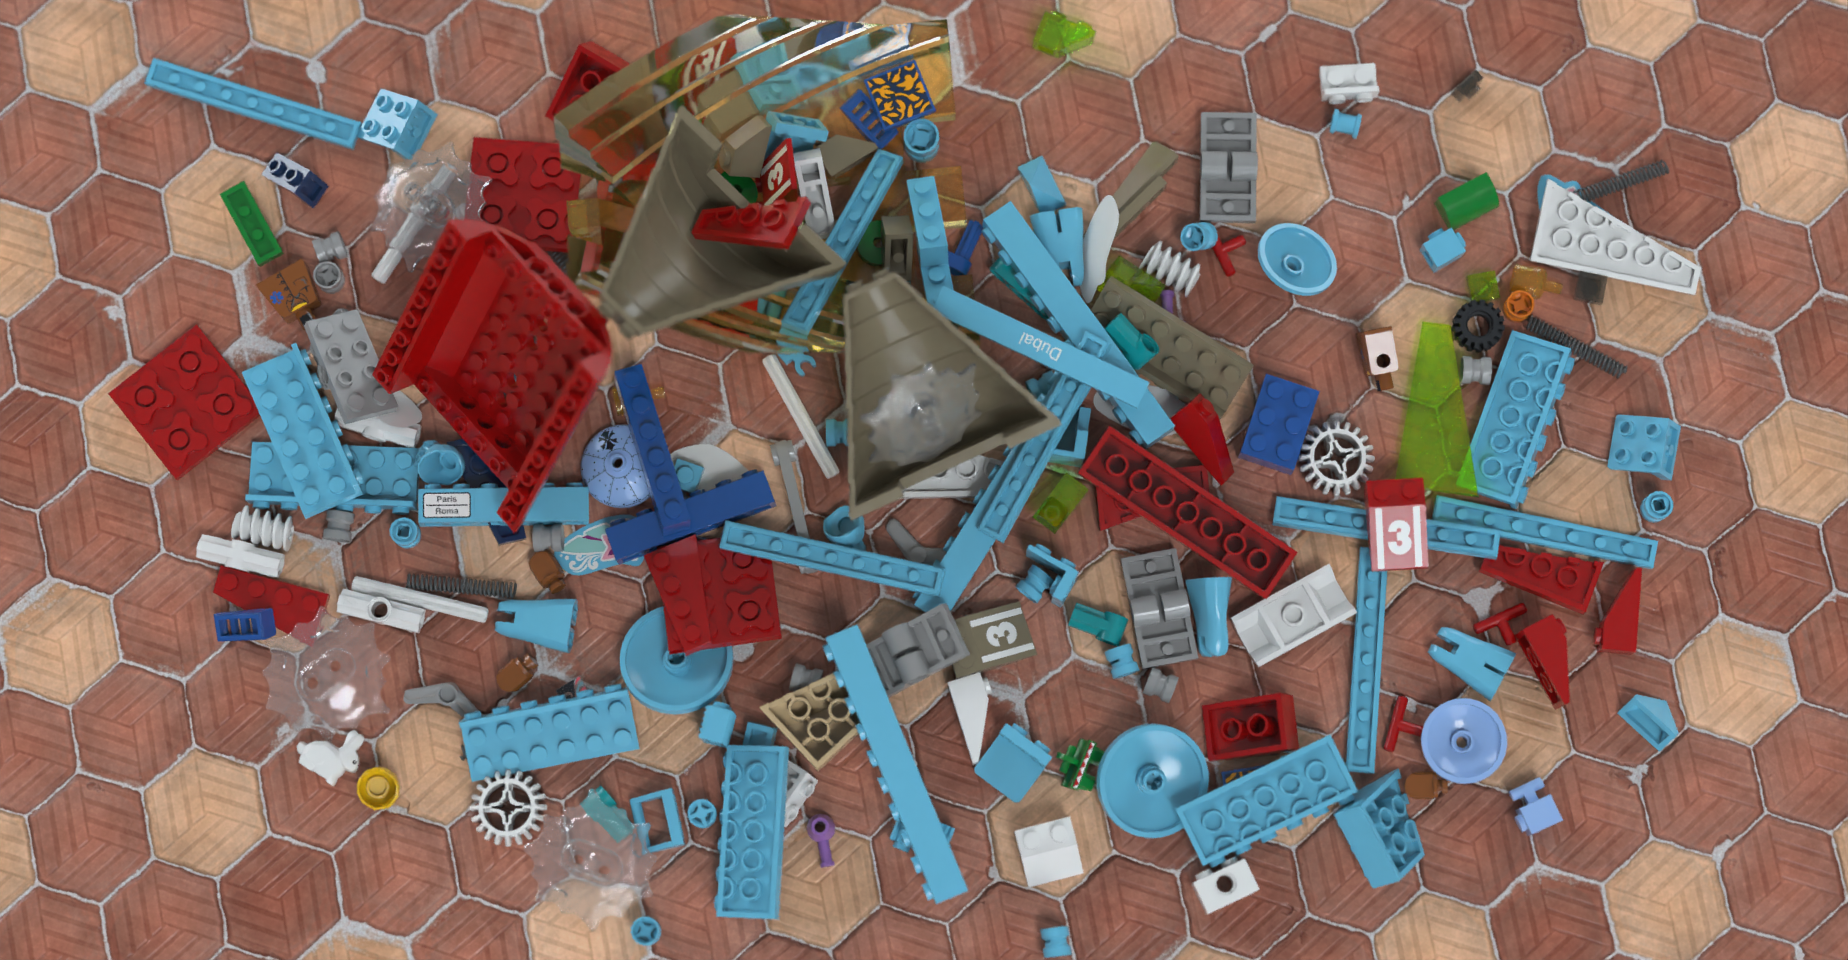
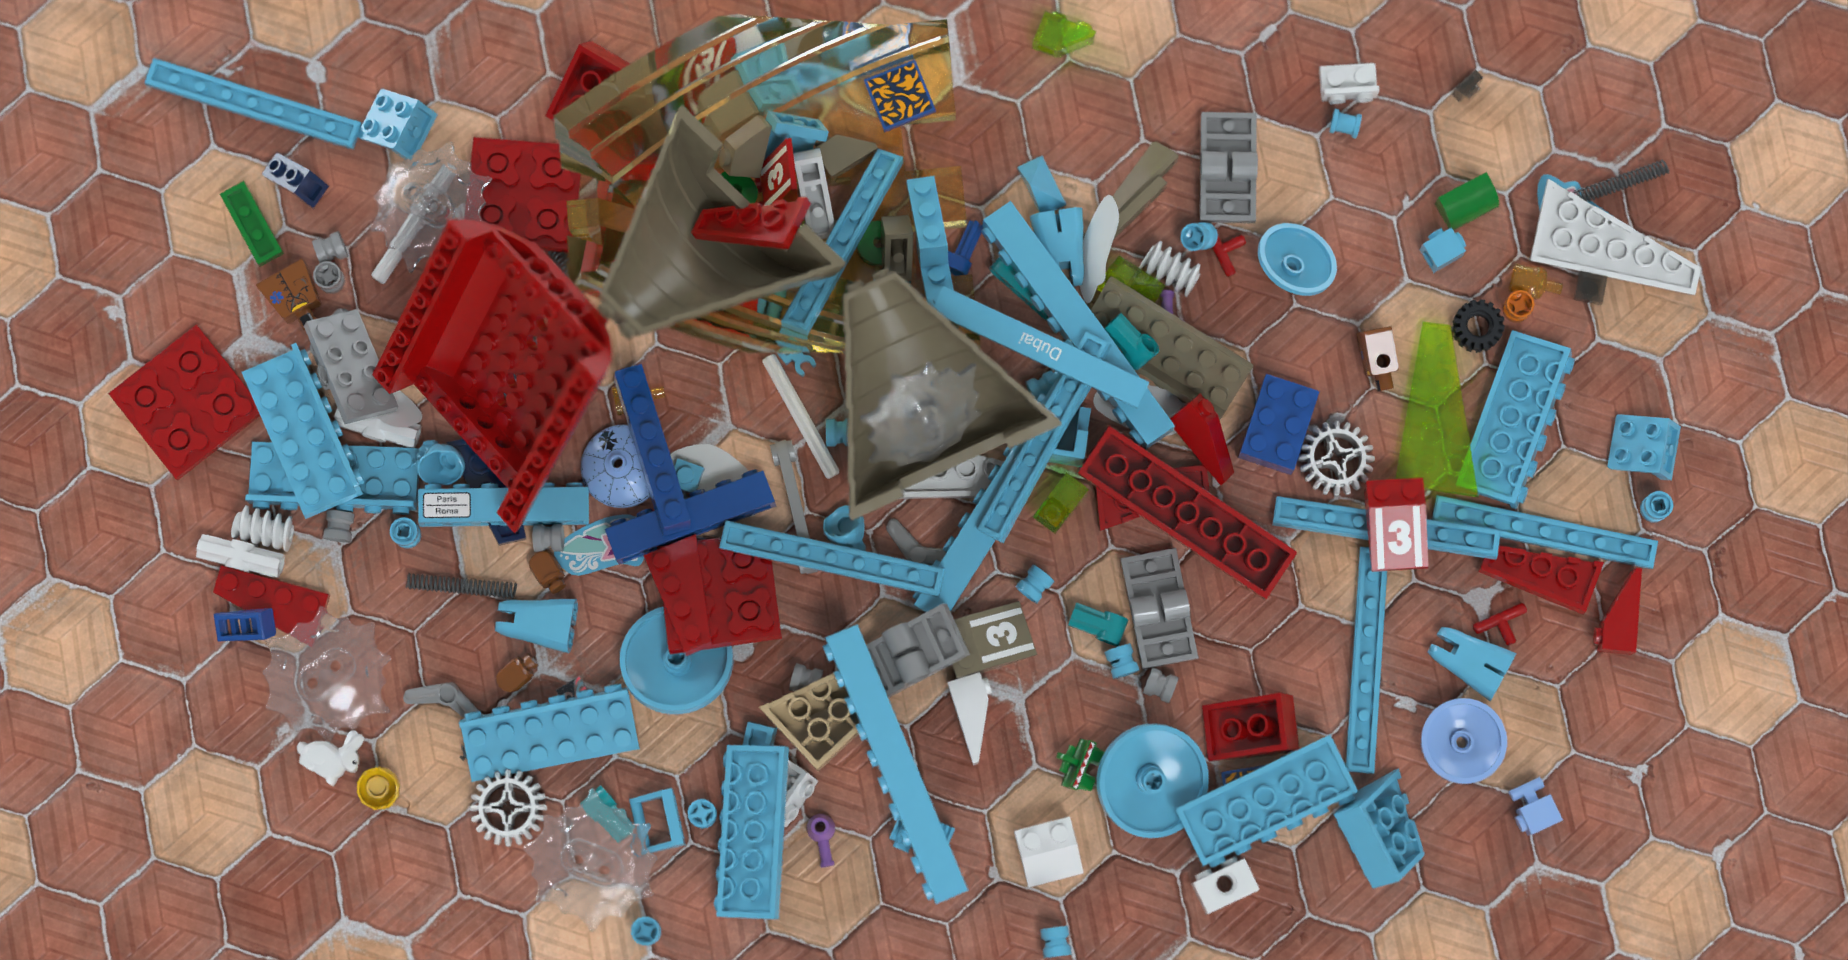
white piece [337,588,426,633] -> none
white axle [352,576,489,623] -> none
medium azure brick [698,701,736,748] -> none
blue slope [840,89,899,149] -> none
medium azure wheel [904,119,939,163] -> none
medium azure bracket [974,723,1052,803] -> none
medium azure bracket [1026,544,1079,608] -> none
medium azure piece [1185,577,1232,657] -> none
white piece [1231,564,1357,667] -> none
red piece [1383,696,1423,752] -> none
dark orange arm [1405,772,1448,799] -> none
light grey wheel [1460,356,1492,385] -> none
clear neon green tile [1466,271,1500,302] -> none
red slope [1514,614,1570,710] -> none
dark grey piece [1526,314,1628,379] -> none
medium azure slope [1617,694,1678,752] -> none

